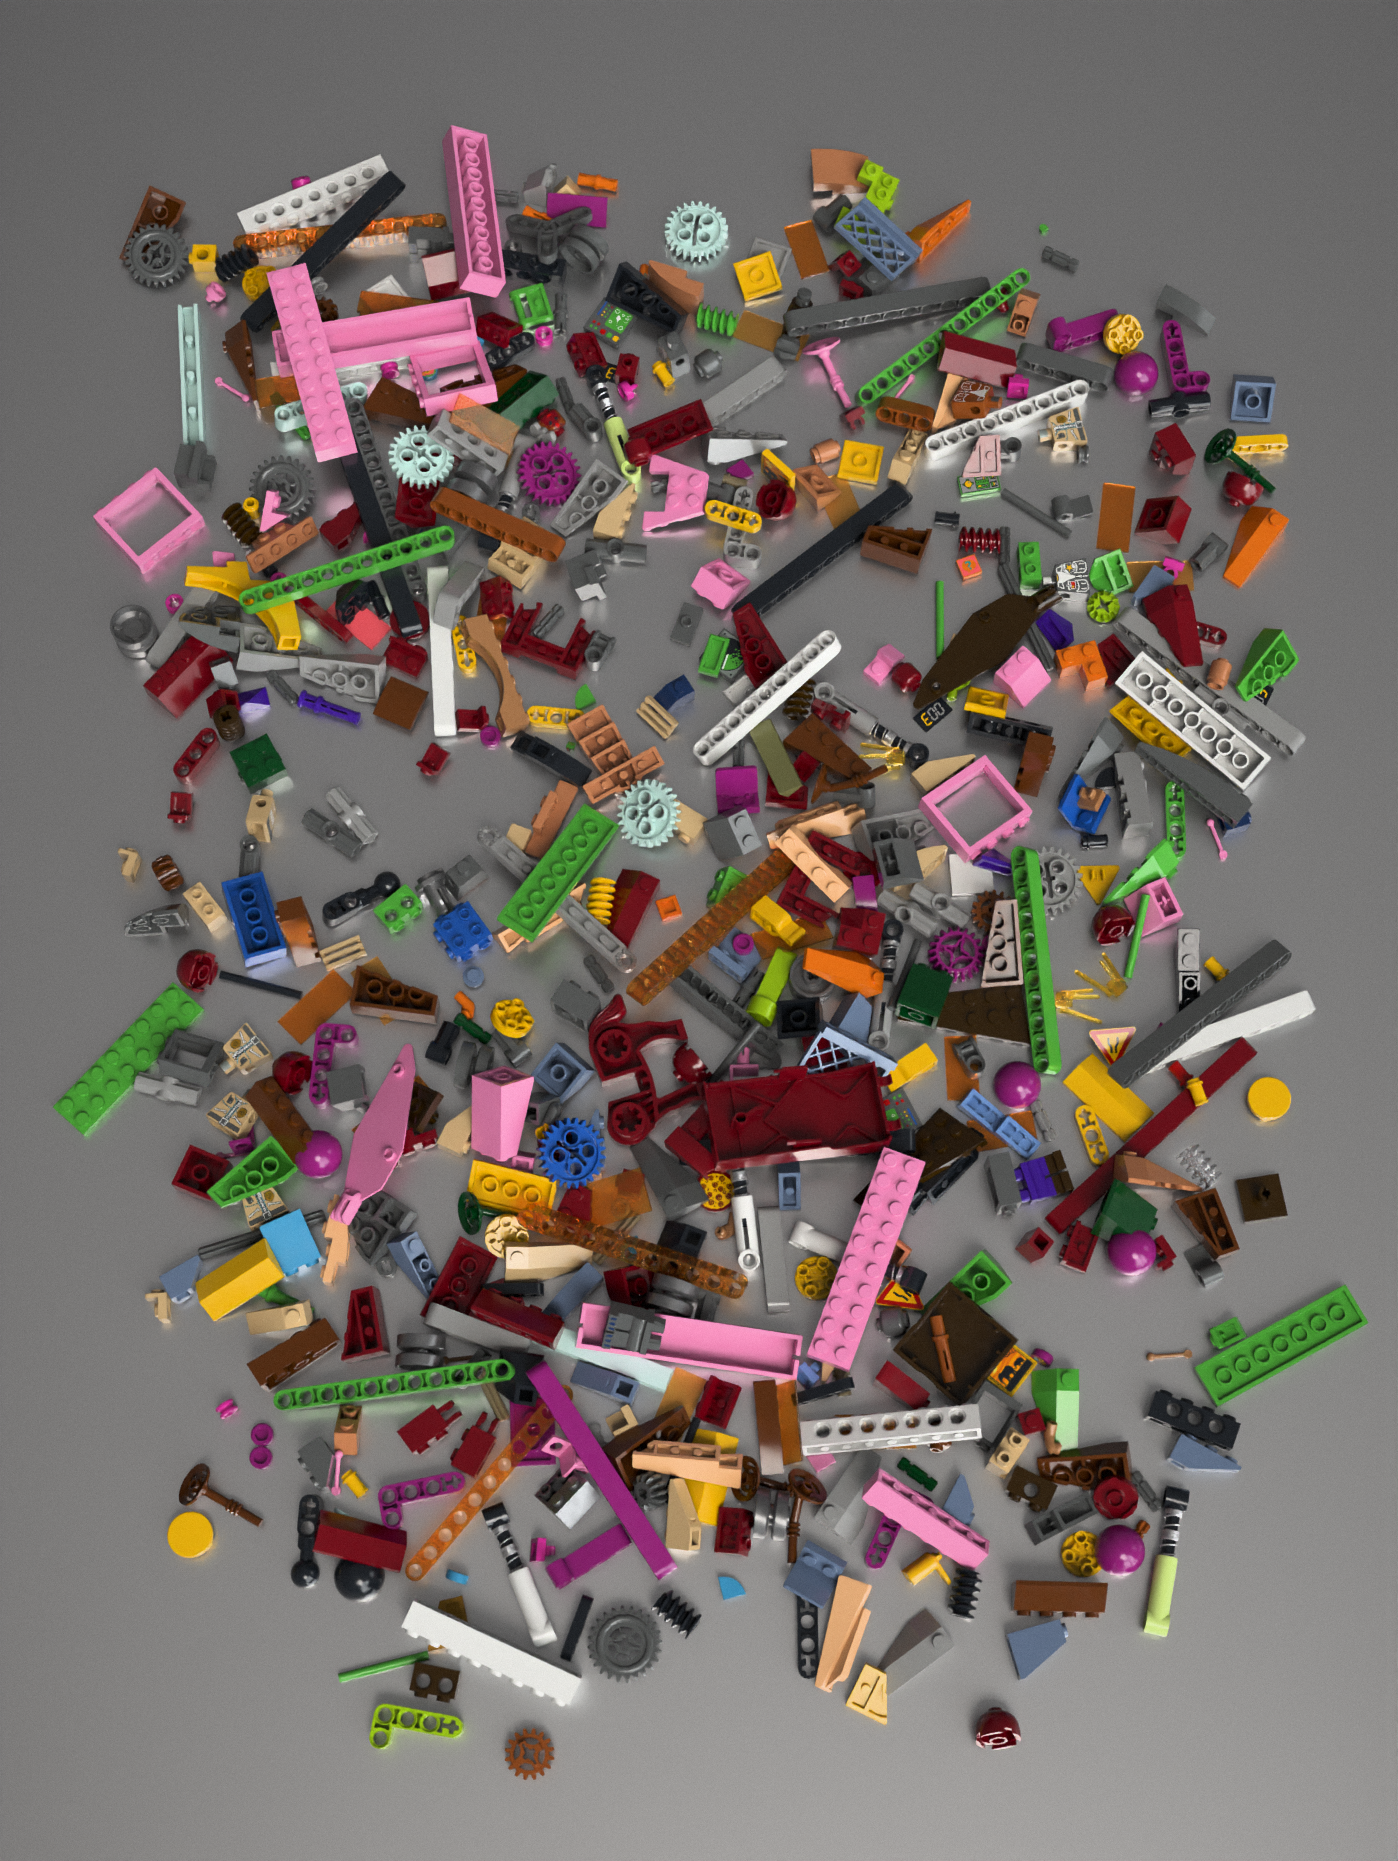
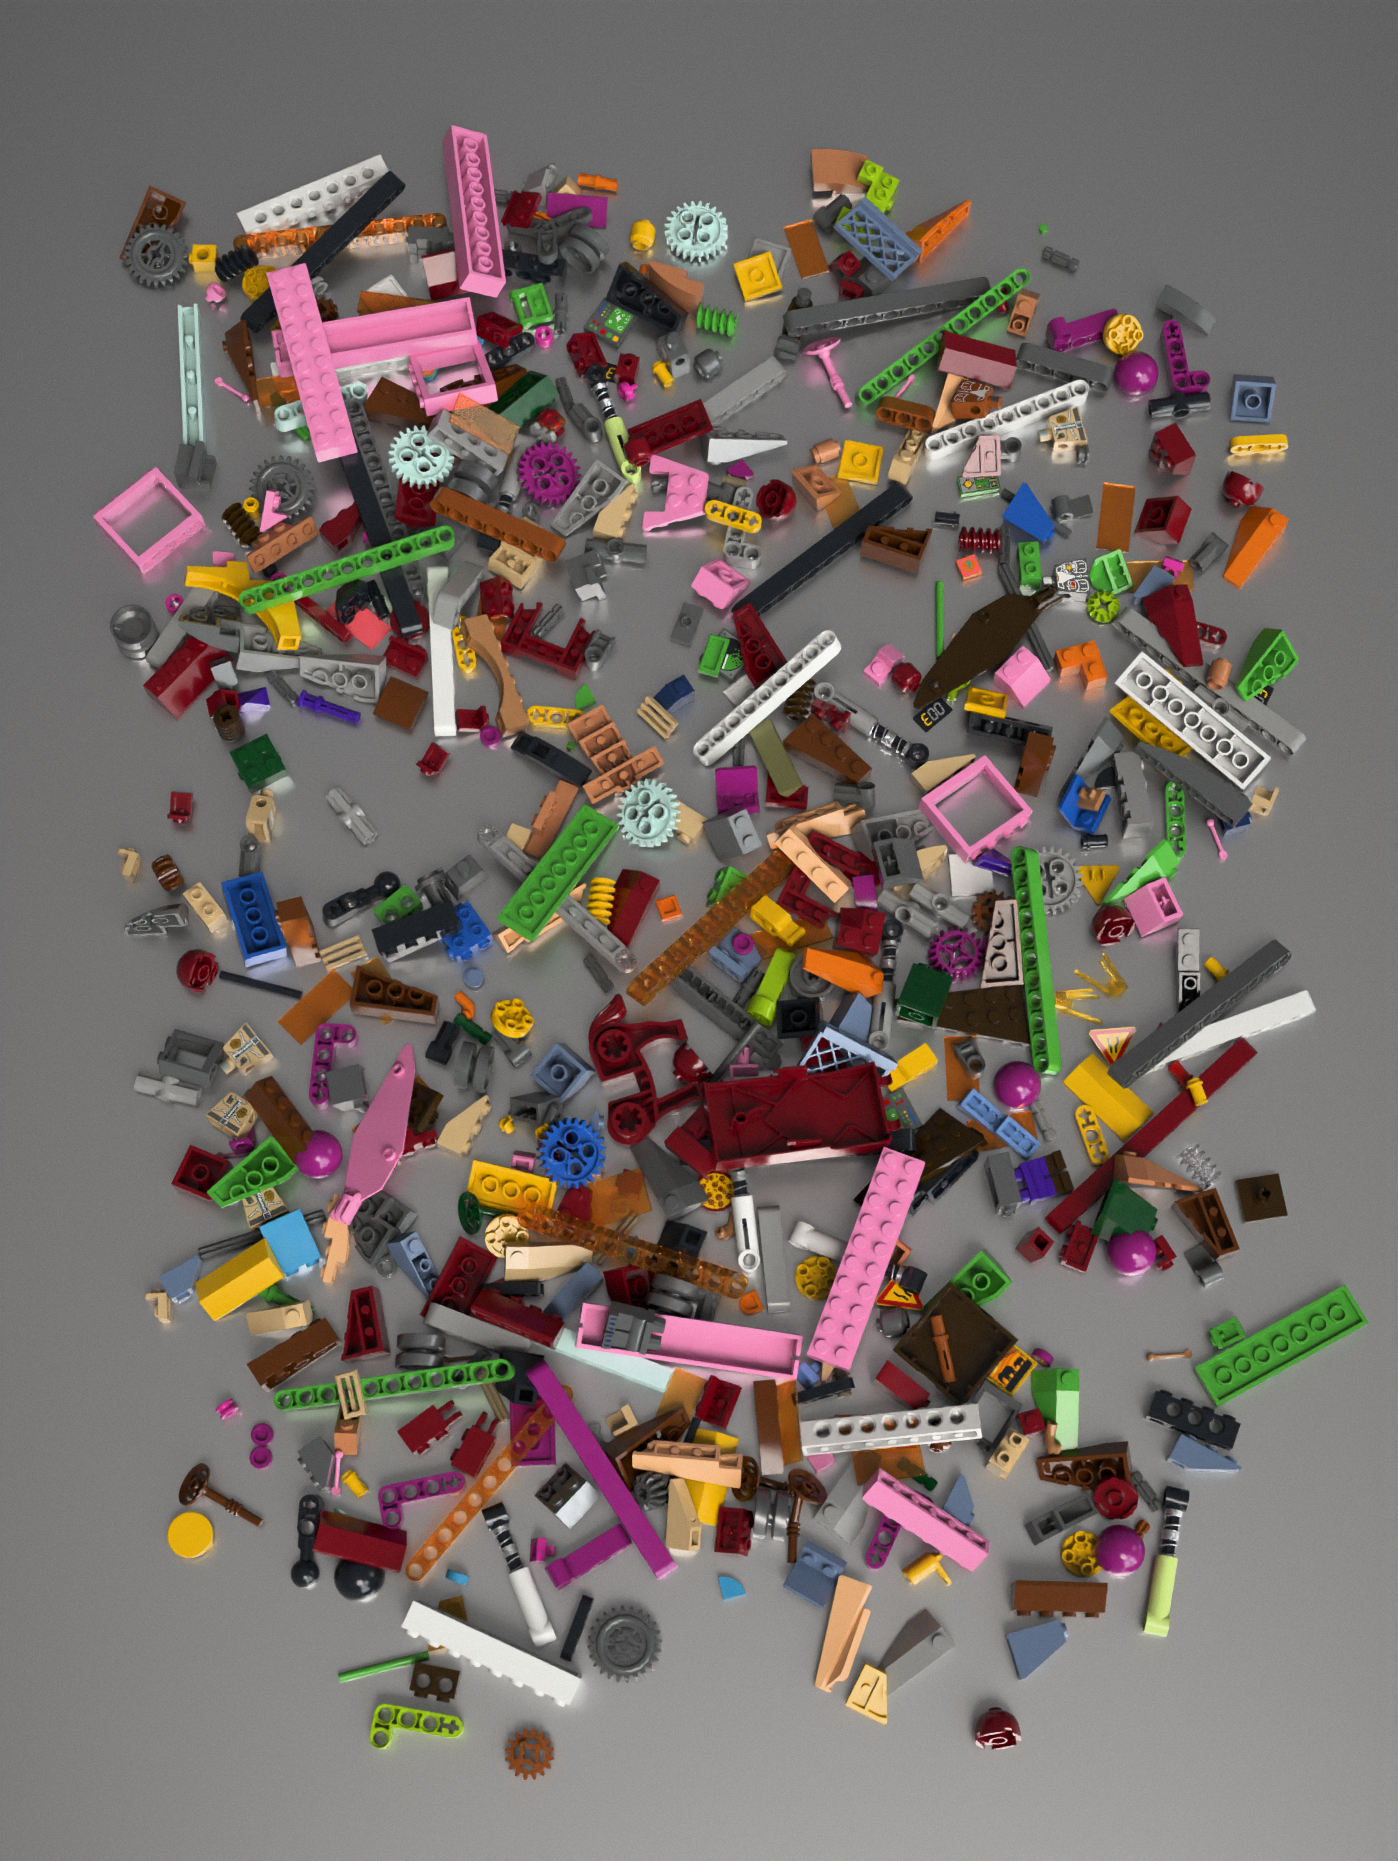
bright green plate [53,982,205,1136] -> none
dark red beam [173,728,220,785] -> none
dark red cylinder [272,1051,312,1095] -> none
dark pink tile [291,176,311,190] -> none
dark grey piece [301,808,363,858] -> none
dark pink bush [380,362,400,380] -> none
bright pink slope [471,1065,534,1161] -> none
bright pink bracket [541,1435,589,1478] -> none
dark grey brick [550,979,601,1033] -> none
sand blue slope [570,1361,640,1407] -> none
black piece [651,1590,702,1639] -> none
clear orange piece [732,310,810,361] -> none
tile [761,449,795,490] -> none
sand blue slope [777,1161,801,1210] -> none
dark red bracket [793,751,820,783] -> none
black beam [797,1595,819,1679] -> none
reddish brown dish [811,764,888,804] -> none
dark red tile [839,406,865,430] -> none
clear yellow plant [858,743,906,772] -> none
dark grey bar [888,939,922,1011] -> none
black piece [947,1568,982,1619] -> none
dark brown brick [1004,1465,1058,1513] -> none
dark pink tile [1007,374,1029,399] -> none
dark purple slope [1035,609,1074,650] -> none
dark red wing [1097,633,1136,688] -> none
bright green bar [1124,894,1150,978] -> none
dark green dish [1205,428,1276,494] -> none
yellow tile [1246,1077,1291,1121] -> none
none -> tan tile [335,1370,368,1420]
none -> black wedge [372,900,464,963]
none -> dark red plate [501,190,542,228]
none -> yellow head [629,219,656,251]
none -> orange tile [739,1290,764,1316]
none -> clear orange piece [852,1444,926,1486]
none -> blue slope [1002,482,1056,545]
none -> tan panel [1250,786,1280,816]

